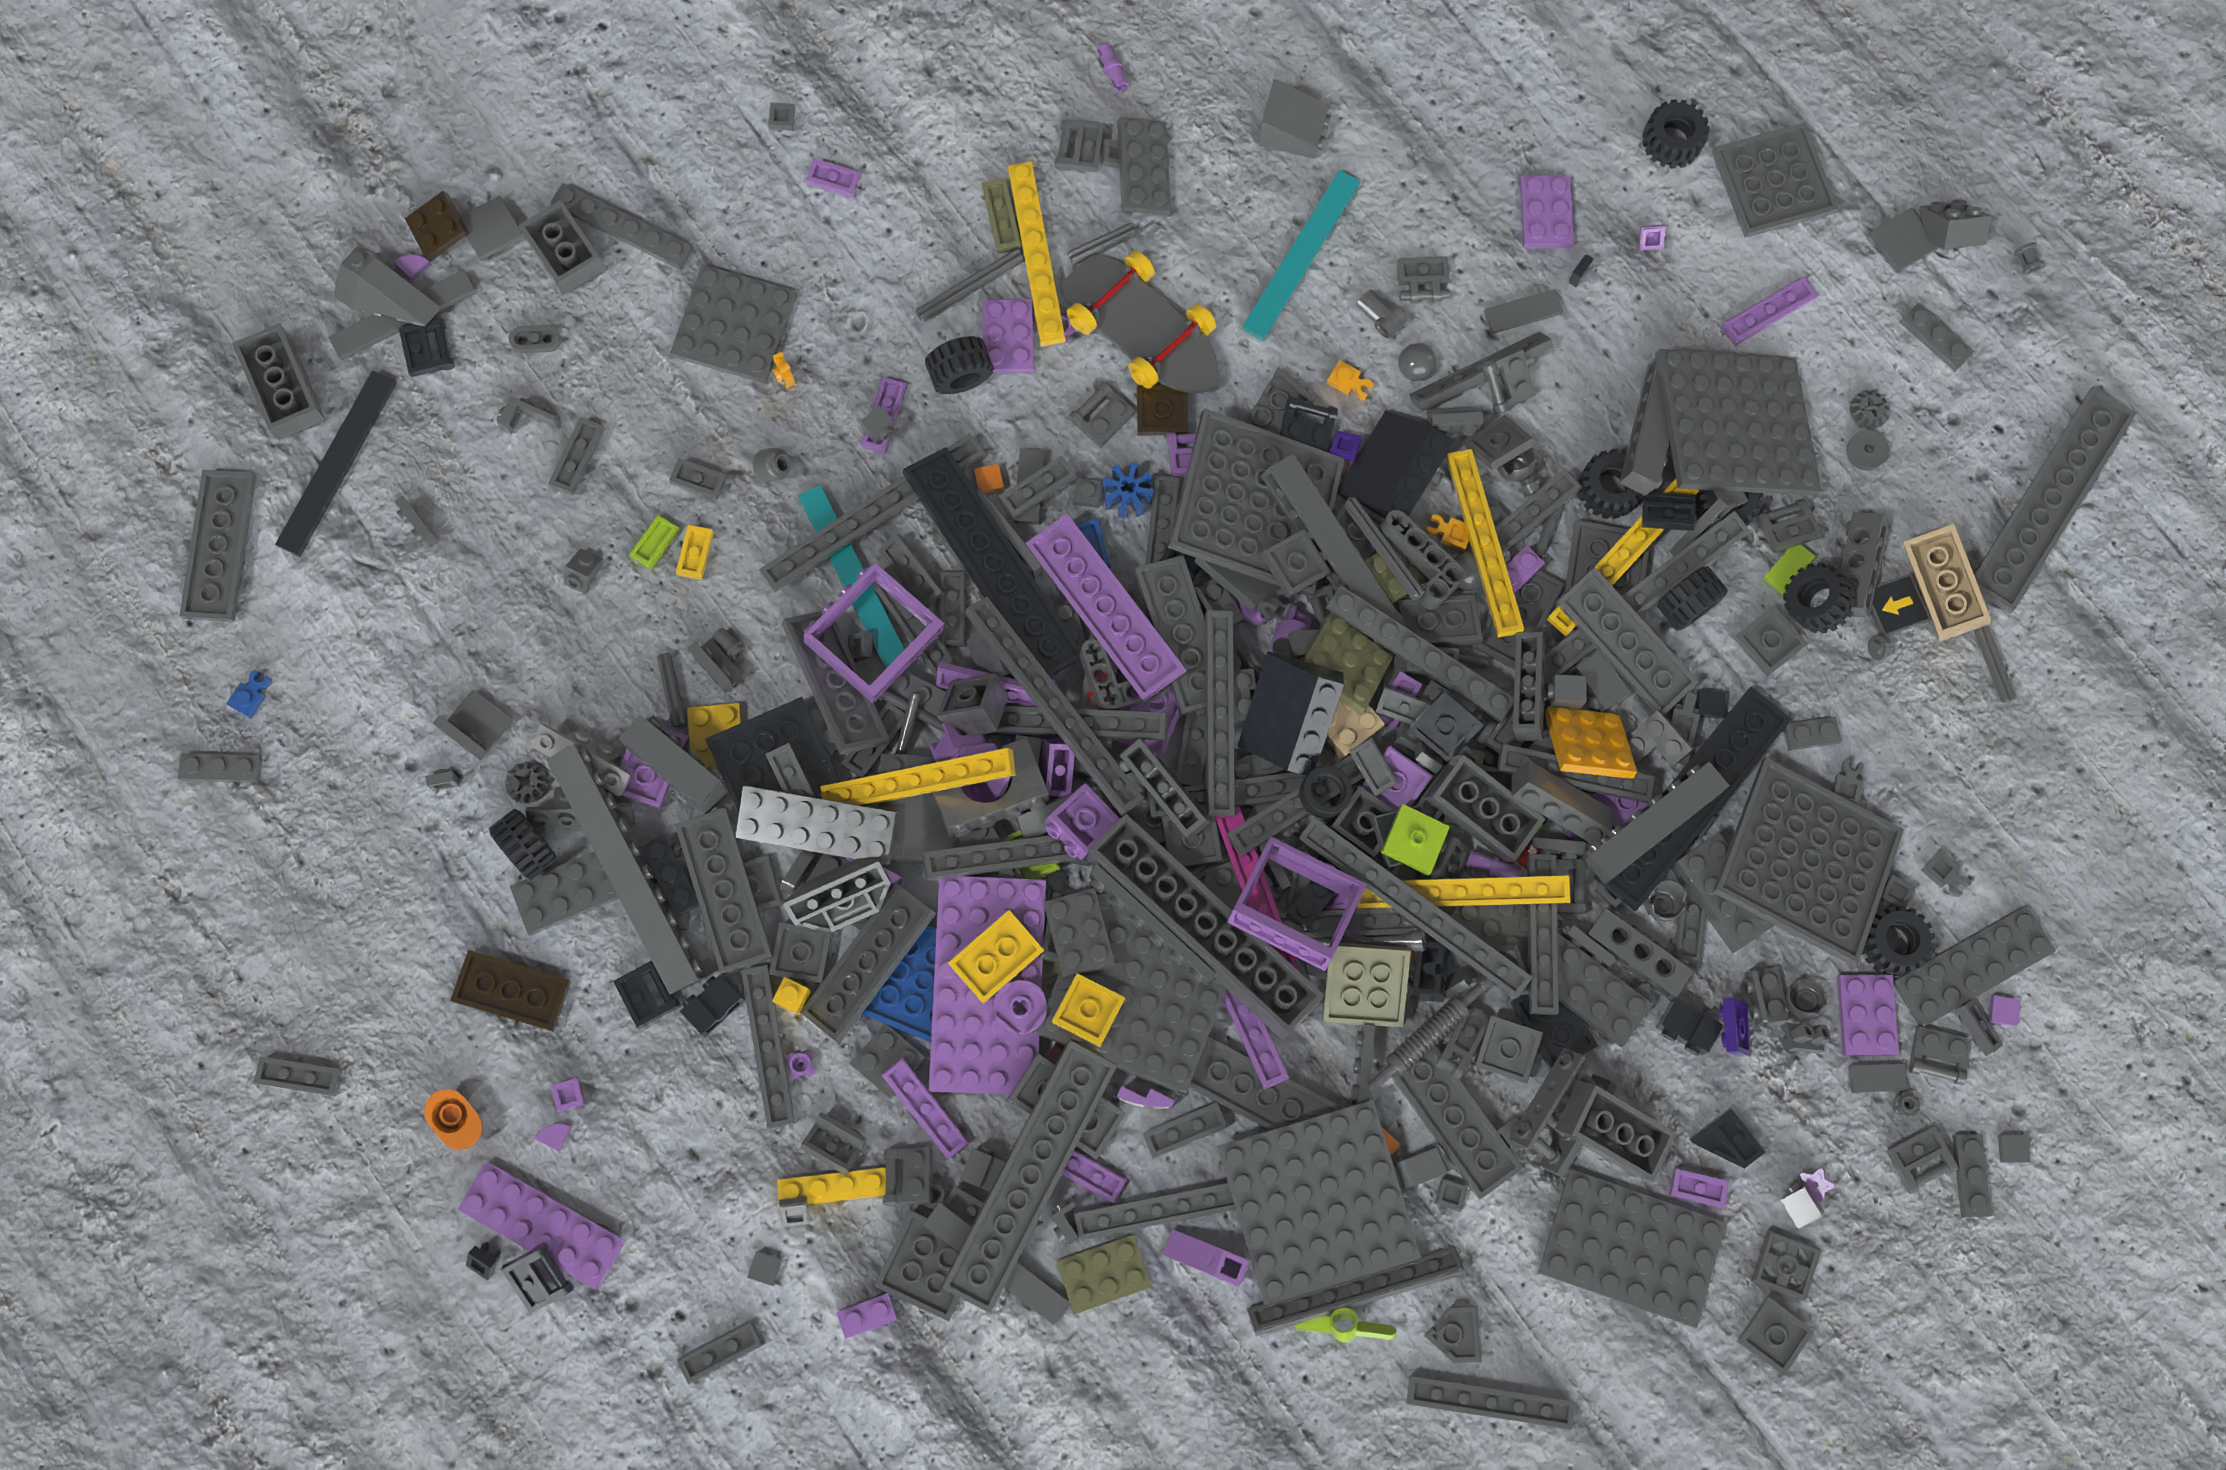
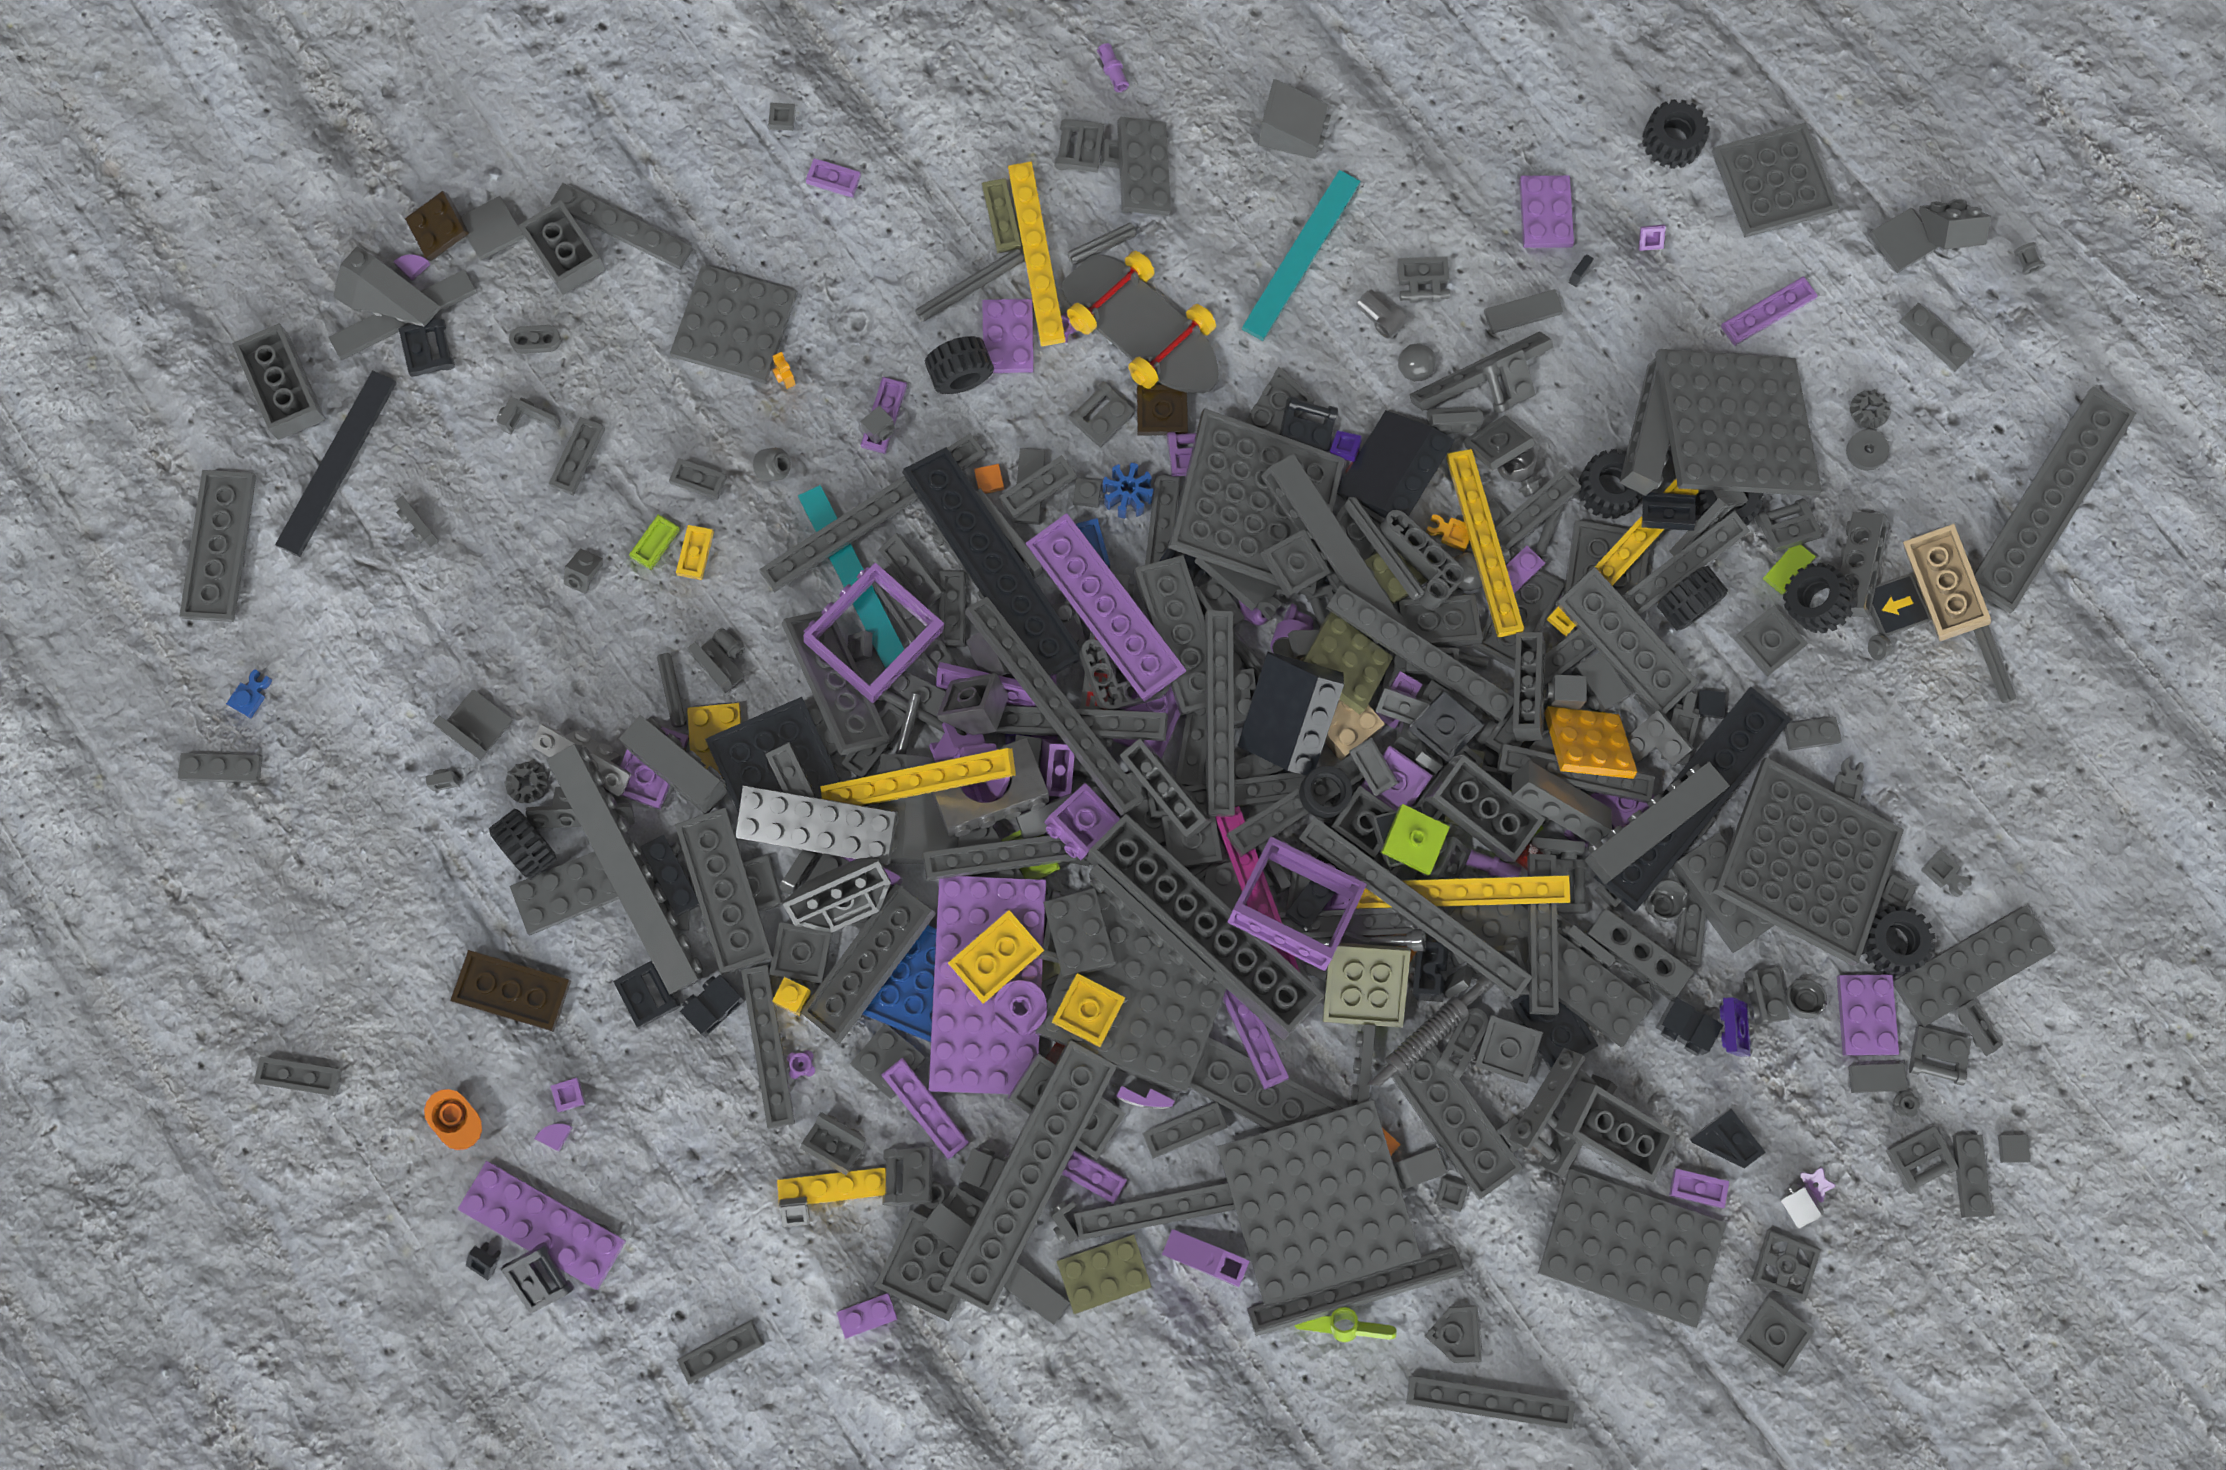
dark grey tile [747,1251,783,1286] -> none
light orange plate [1326,360,1374,401] -> none
dark grey hips [1780,1023,1831,1055] -> none
medium lavender tile [1988,995,2020,1027] -> none

